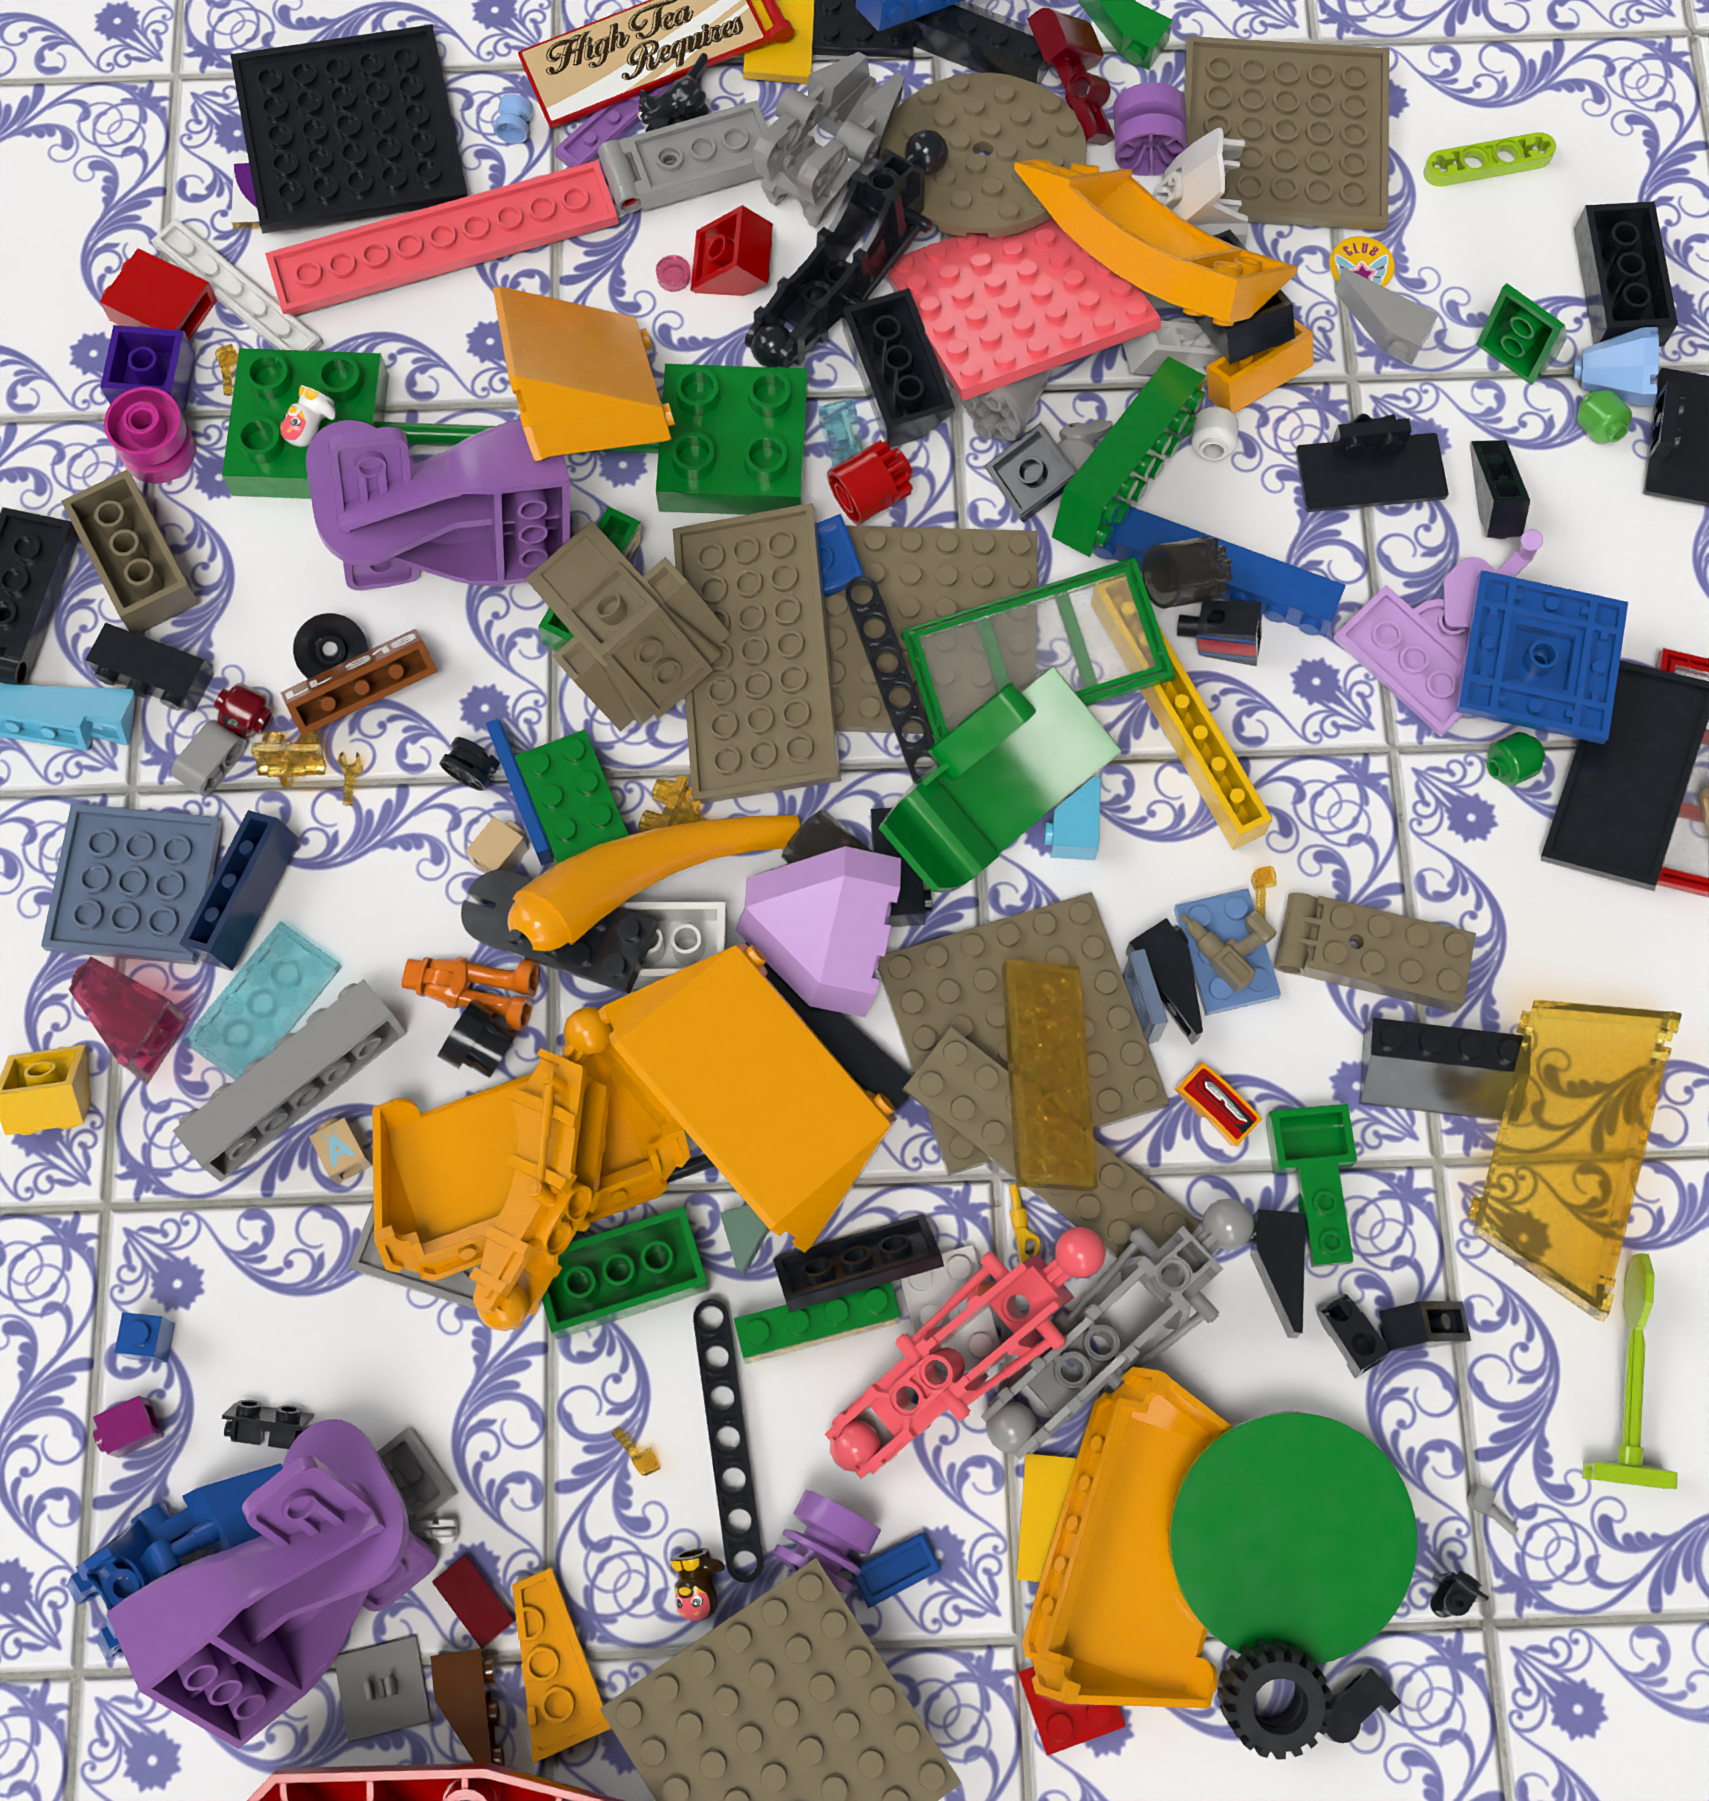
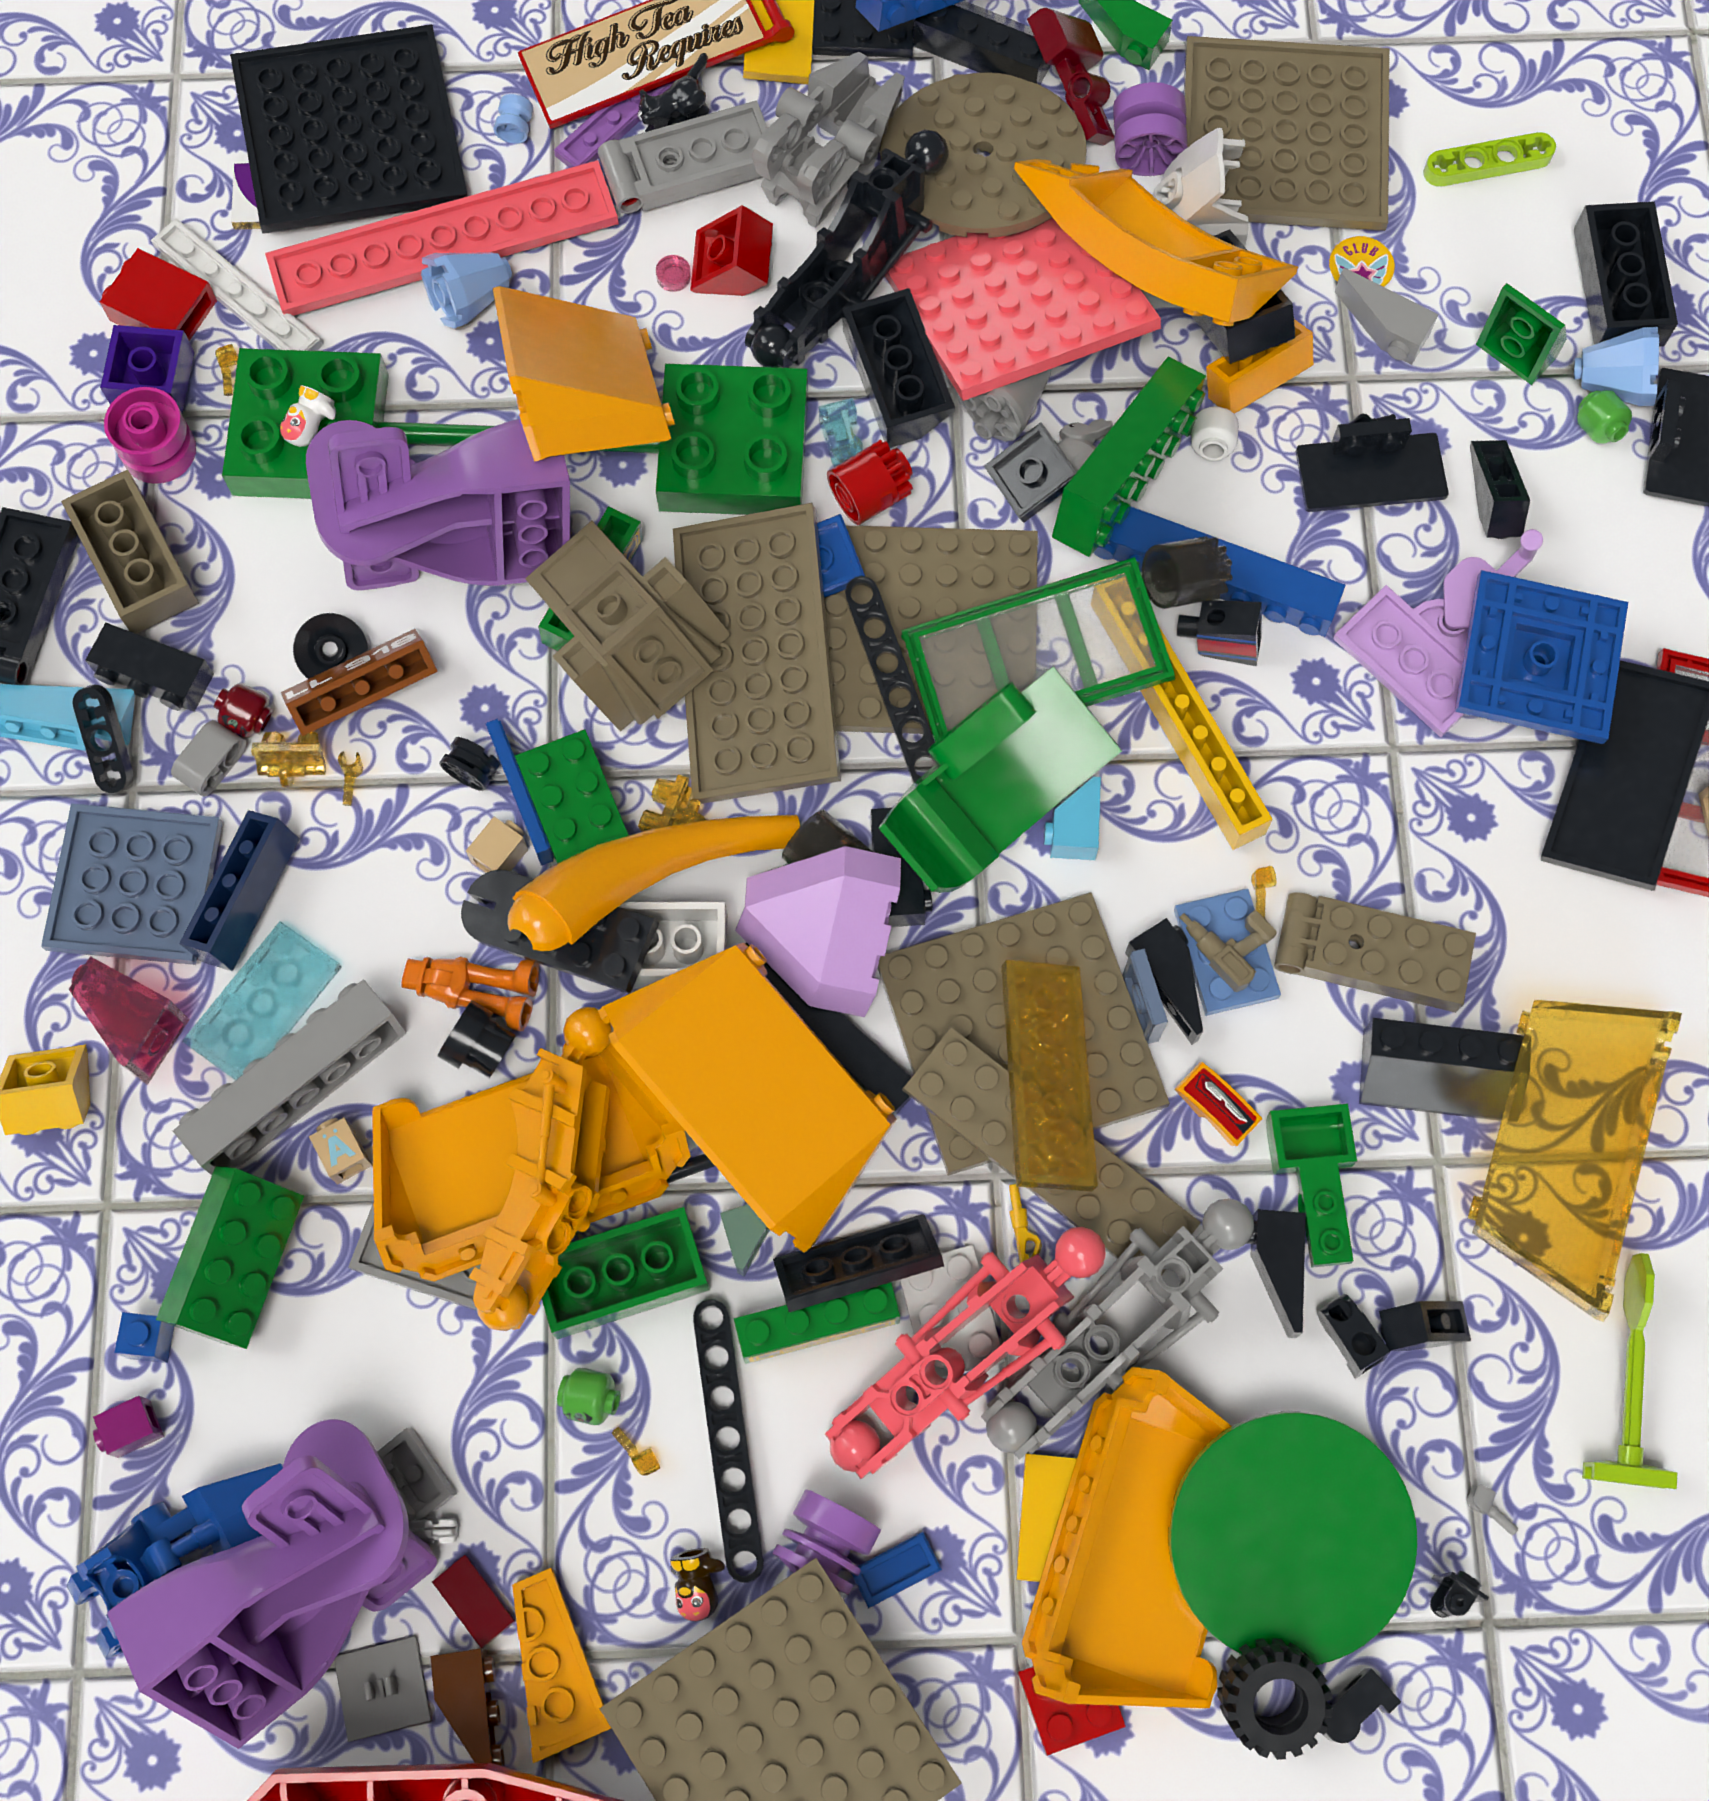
black hinge [222,1400,313,1449] -> none
white slope [1122,320,1223,375] -> none
green head [1486,732,1545,786] -> none
none -> black beam [72,684,134,793]
none -> green brick [156,1166,304,1349]
none -> light blue cone [421,252,512,328]
none -> bright green head [557,1368,621,1425]

